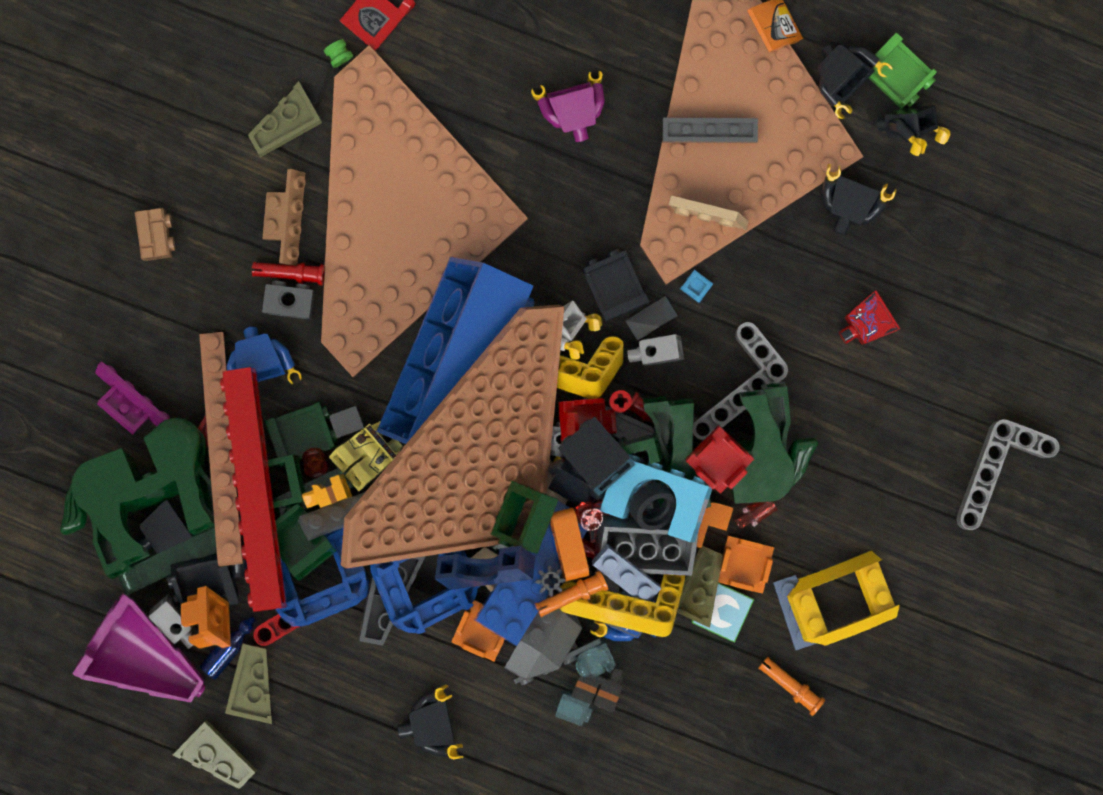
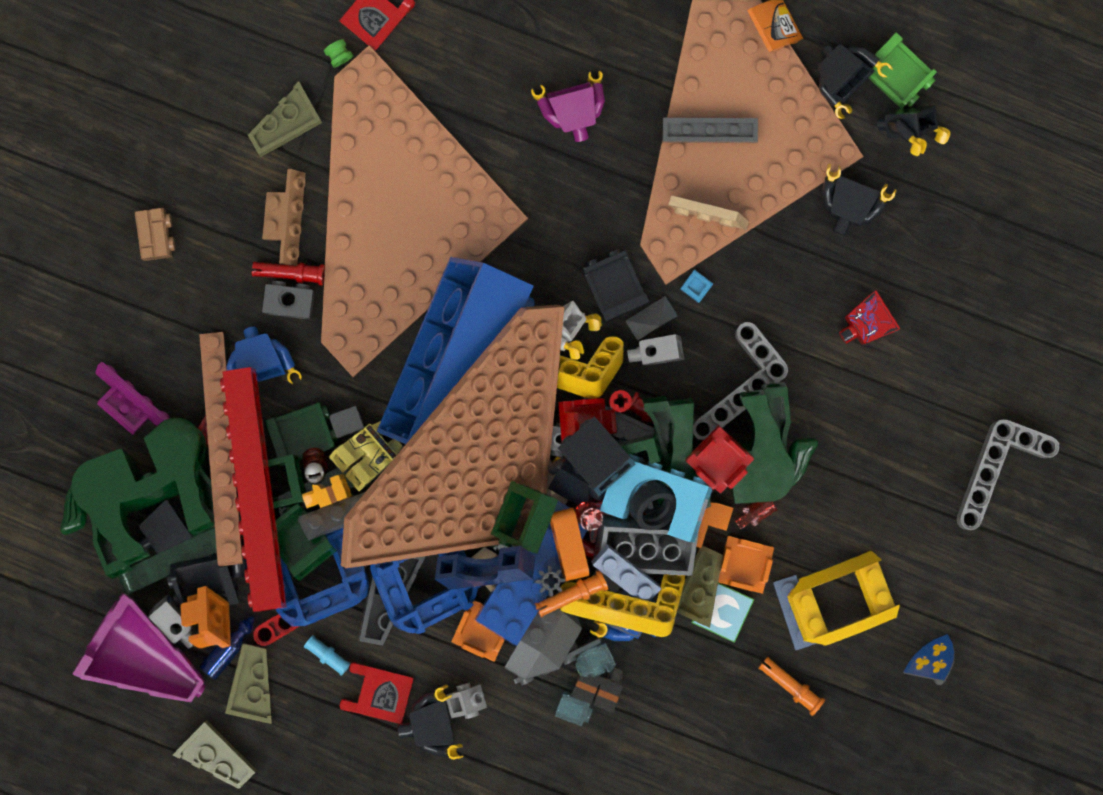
none -> medium azure pin [304,635,351,676]
none -> white hinge [305,463,324,483]
none -> red flag [340,662,413,724]
none -> light grey brick [446,683,487,719]
none -> blue shield [903,634,955,685]

